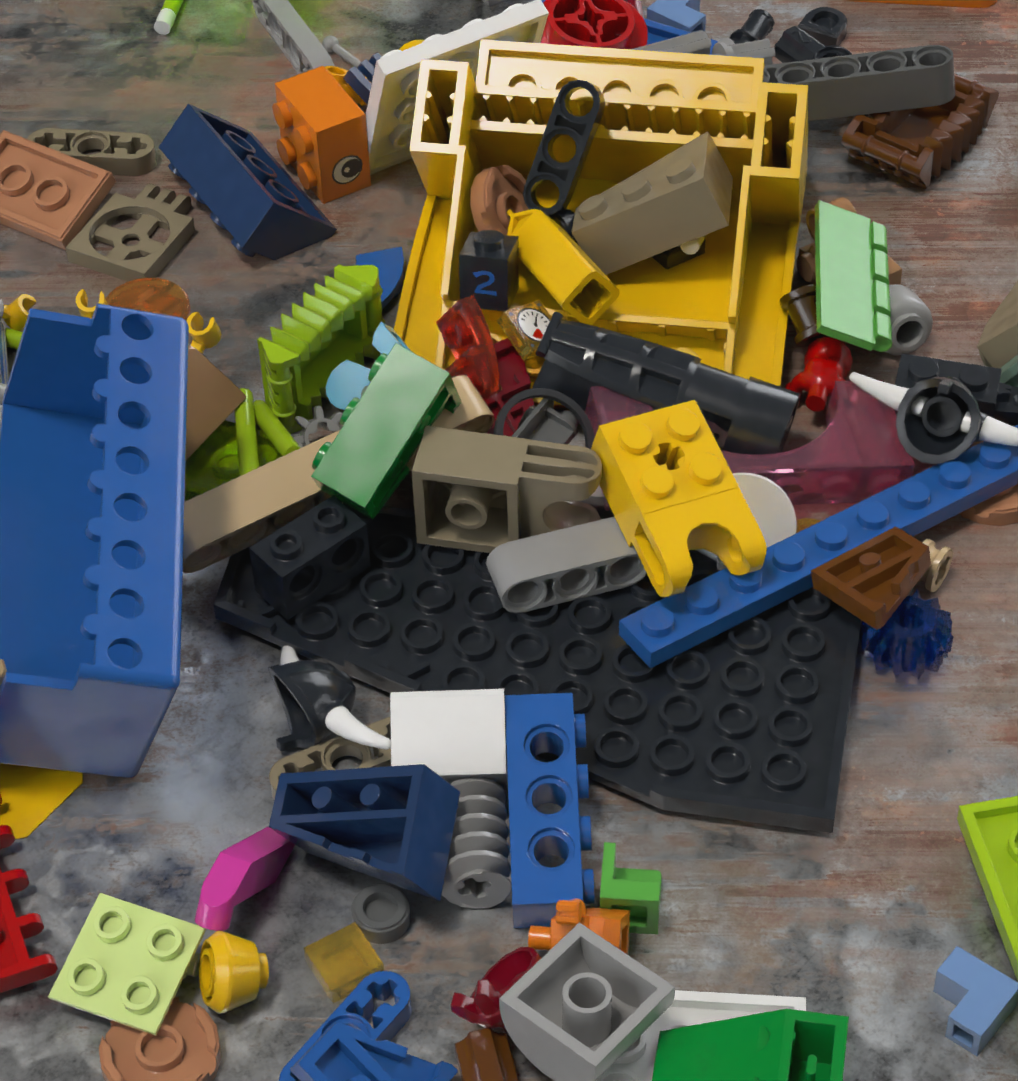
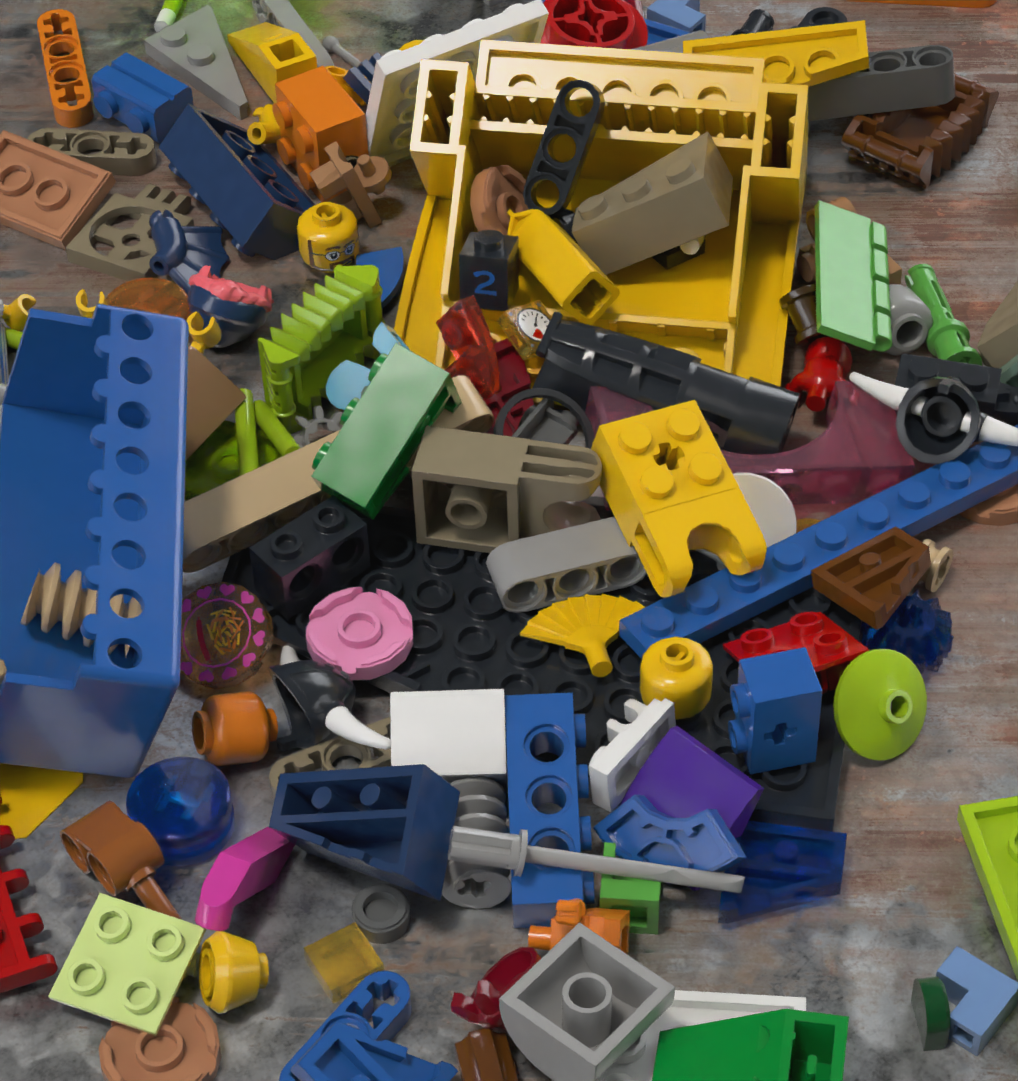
none -> tan piece [20,562,142,658]
none -> orange beam [37,9,94,128]
none -> dark orange beam [60,800,183,920]
none -> blue brick [91,52,194,144]
none -> clear blue head [126,757,235,866]
none -> light grey wing [144,5,248,120]
none -> dark blue arm [149,209,230,296]
none -> clear orange tile [180,582,274,690]
none -> dark blue hair [187,265,274,348]
none -> orange head [192,691,278,767]
none -> yellow slope [227,22,317,103]
none -> yellow arm [247,104,281,145]
none -> yellow head [297,202,360,273]
none -> bright pink tile [306,587,413,680]
none -> medium nougat hips [309,141,392,229]
none -> light grey piece [448,826,745,893]
none -> yellow hand [520,594,645,677]
none -> white plate [588,698,676,812]
none -> blue tile [593,794,747,872]
none -> dark purple slope [619,726,764,891]
none -> yellow head [640,637,713,720]
none -> yellow wing [683,20,869,87]
none -> clear blue wing [718,821,847,924]
none -> red hinge [723,612,869,694]
none -> blue brick [728,647,823,774]
none -> lime dish [833,649,927,760]
none -> bright green pin [905,264,982,366]
none -> dark green tile [911,976,950,1051]

